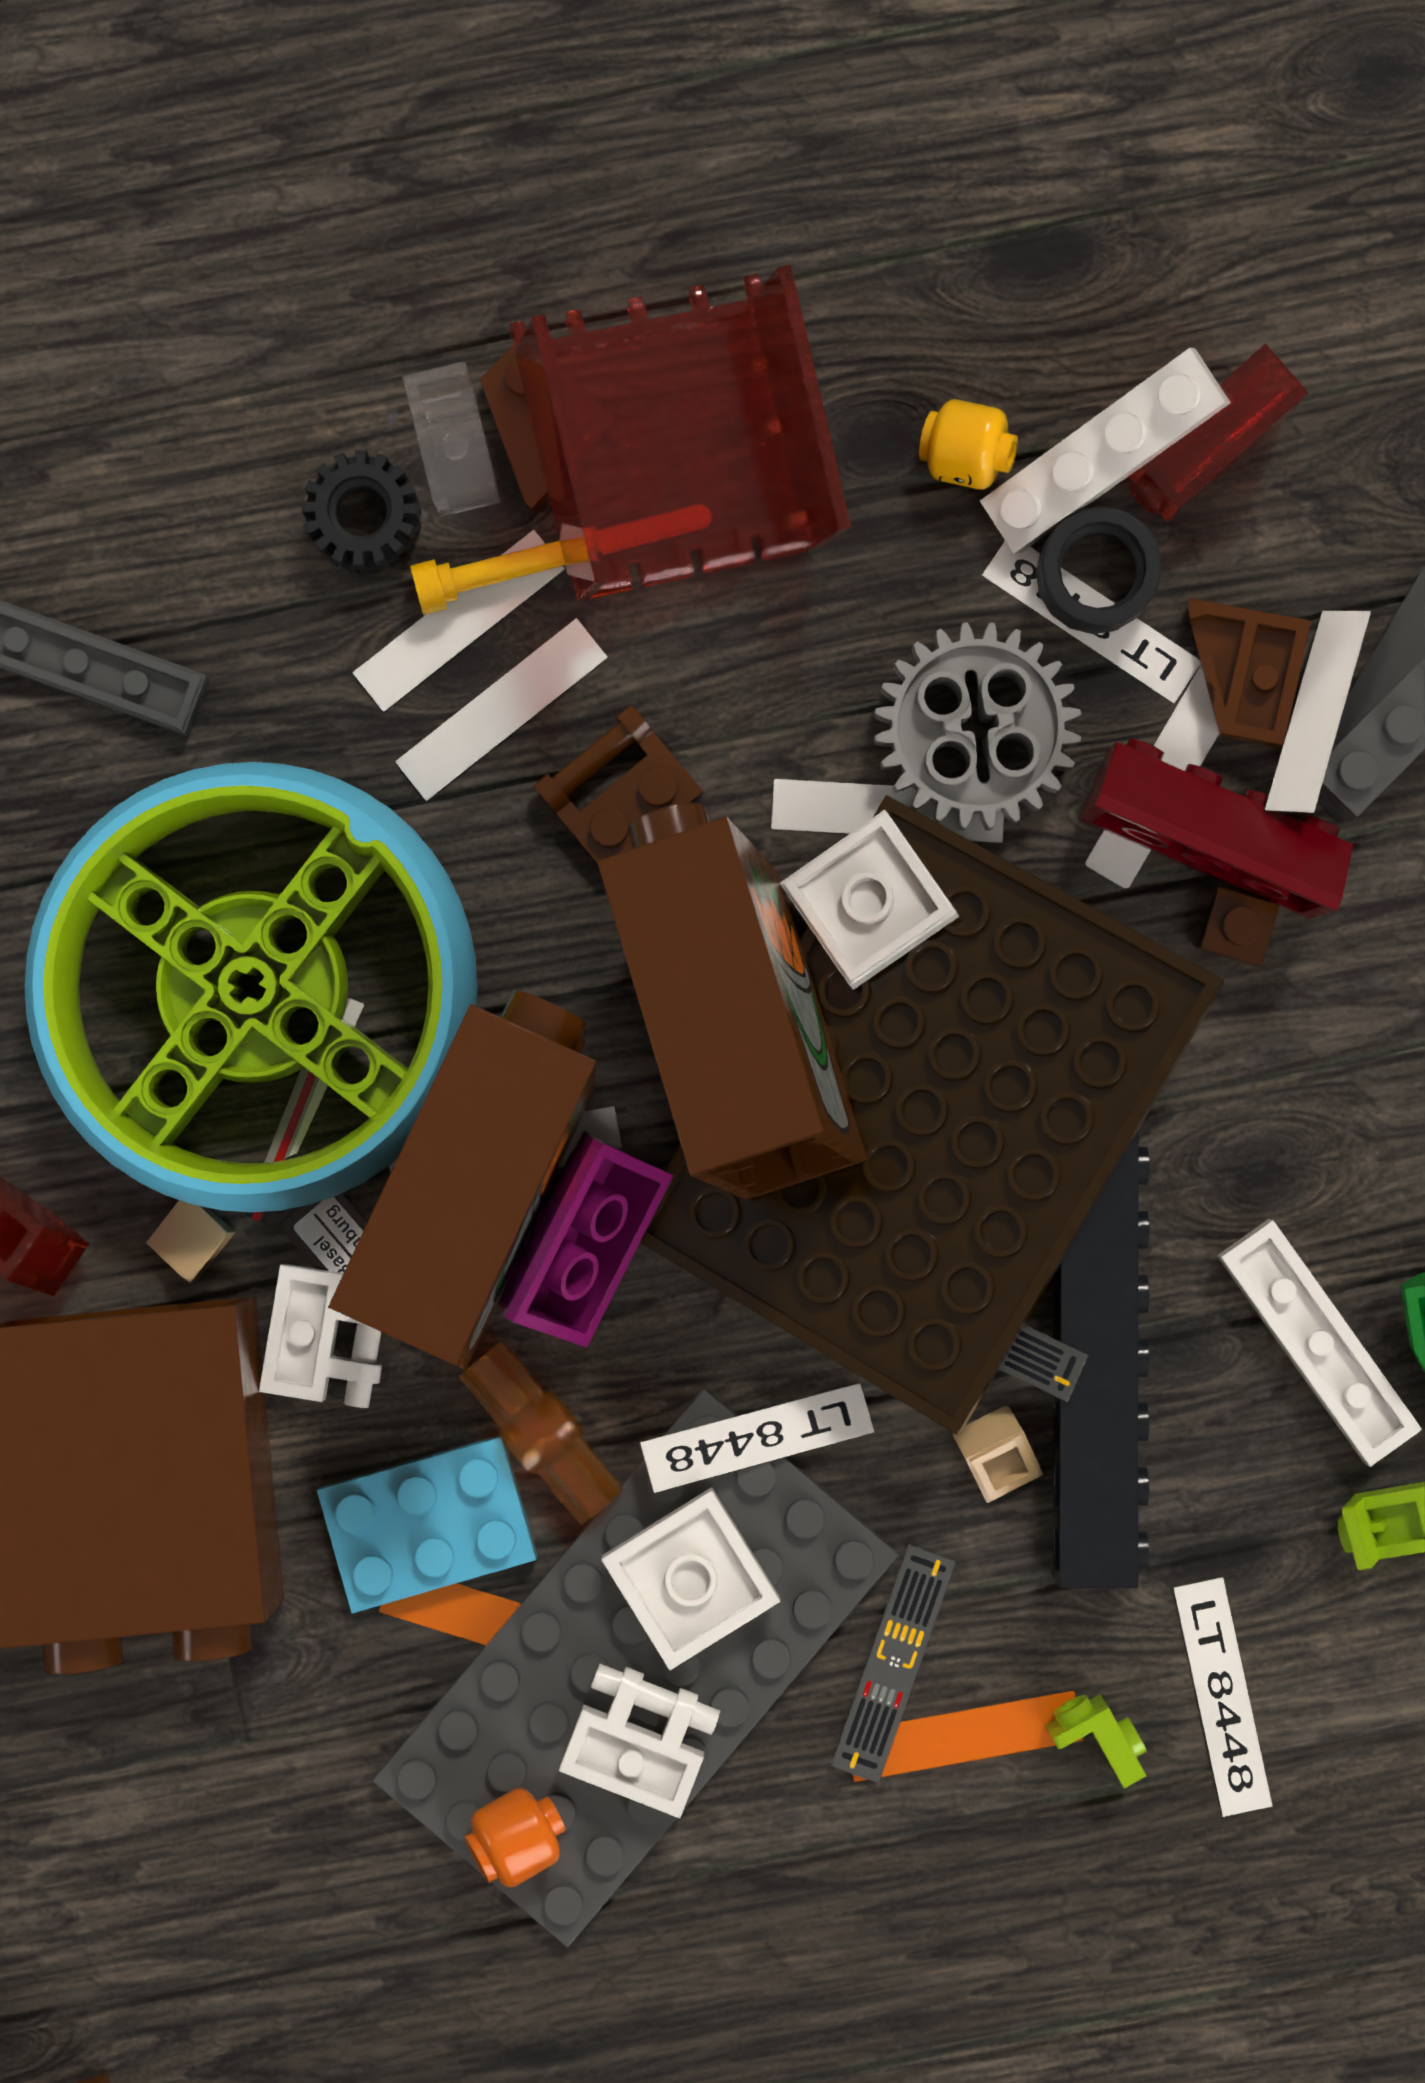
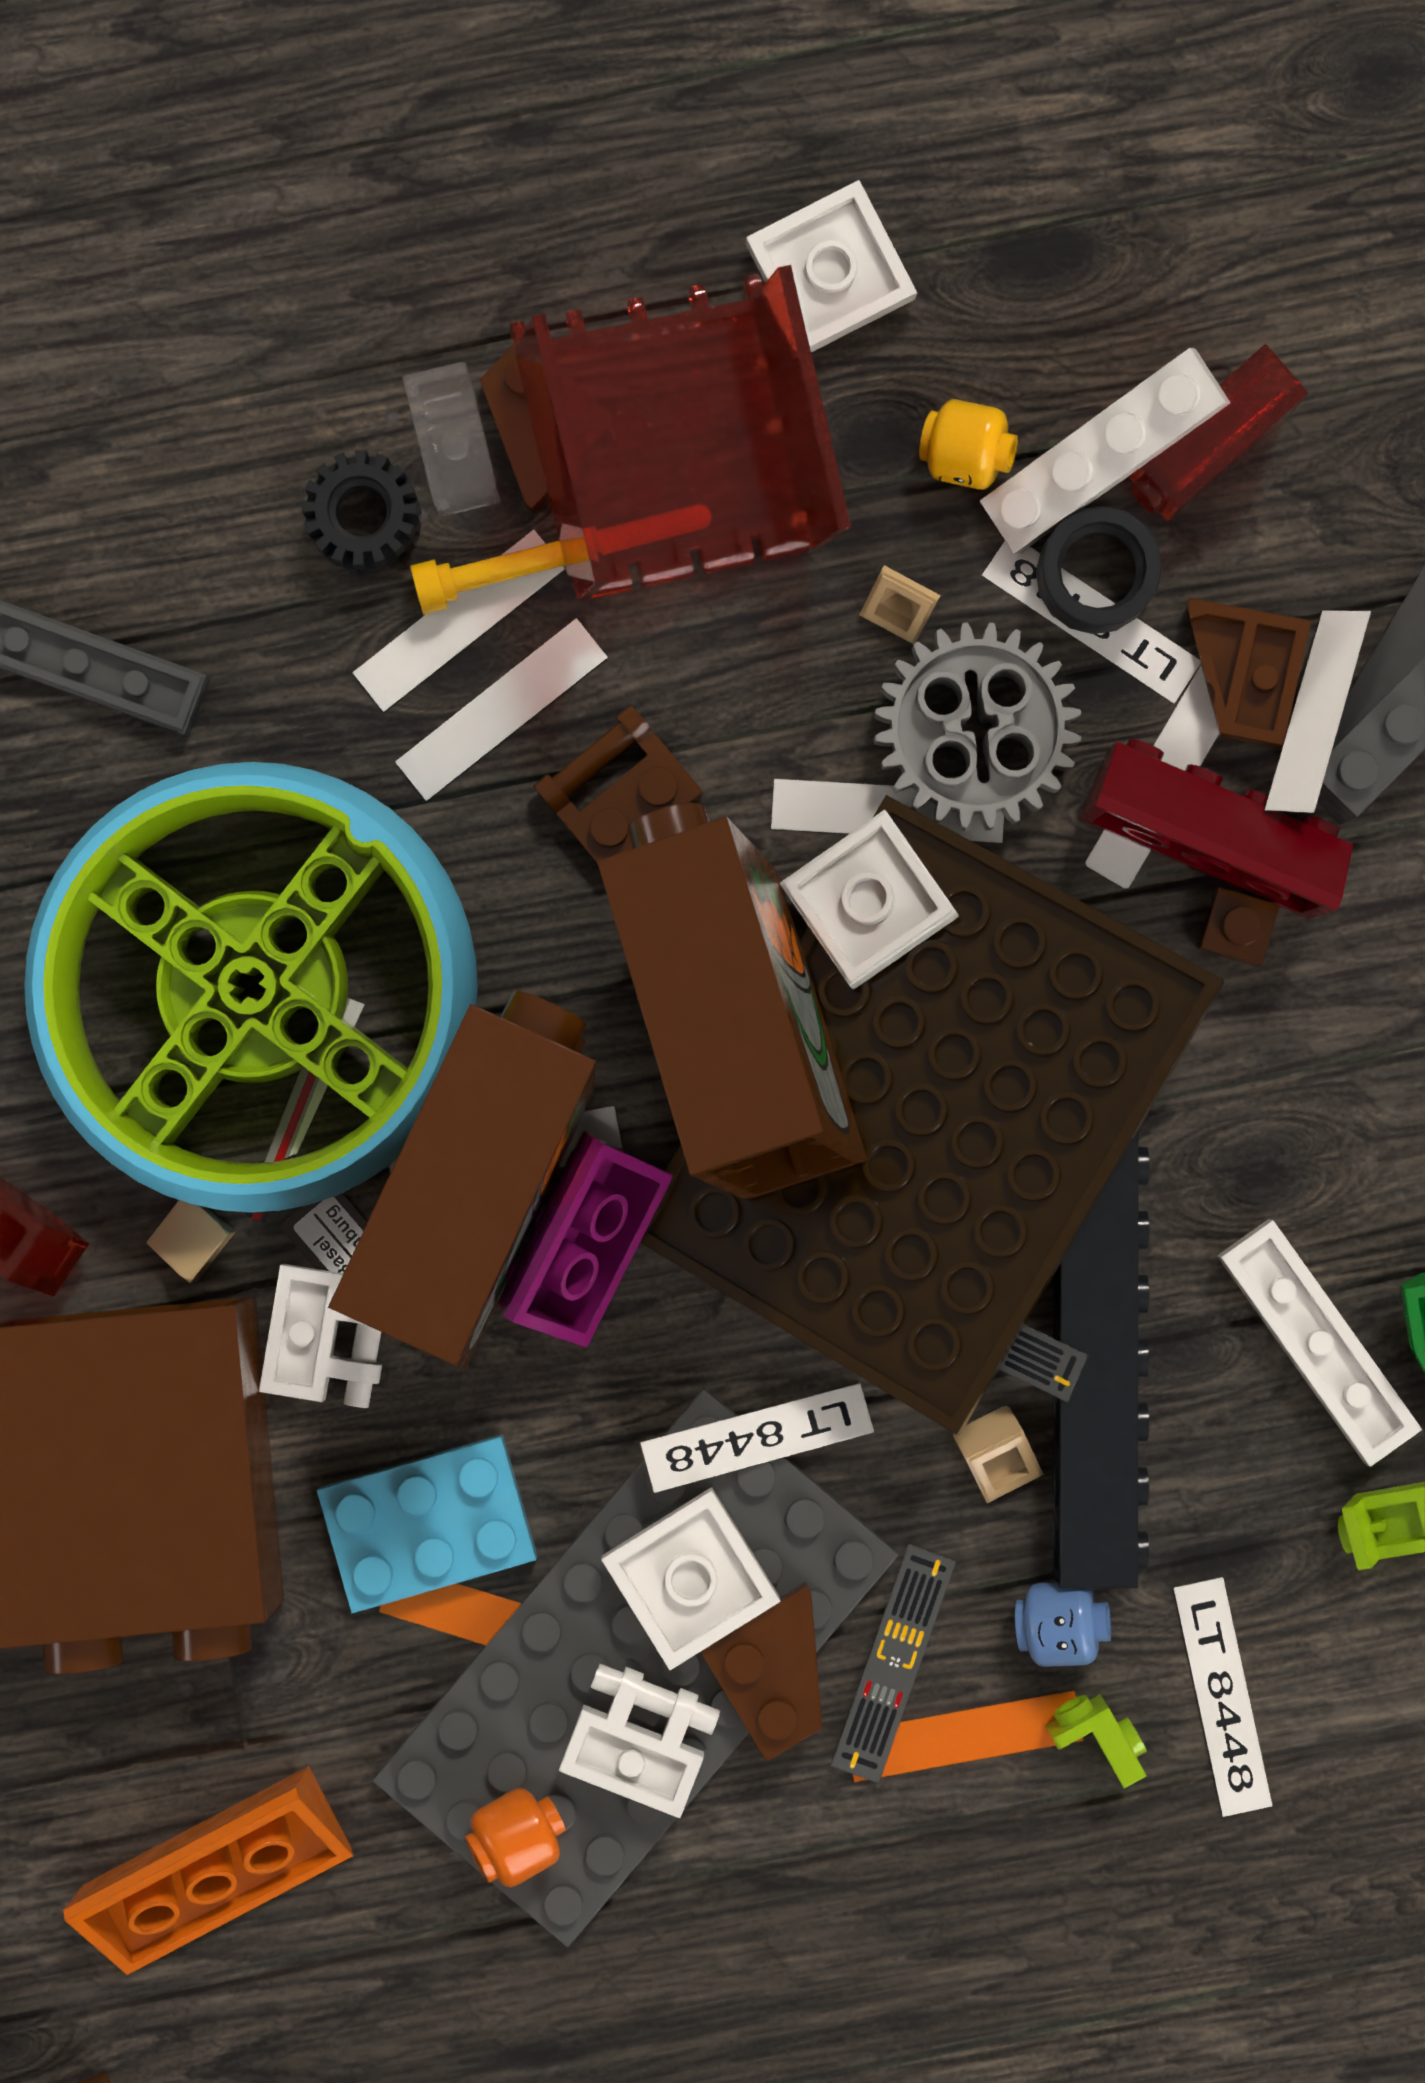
clear orange piece [458,1340,623,1525] -> none
none -> orange slope [63,1766,353,1975]
none -> reddish brown wing [701,1582,822,1762]
none -> white plate [746,180,917,356]
none -> tan slope [859,565,941,644]
none -> medium blue head [1015,1582,1111,1667]

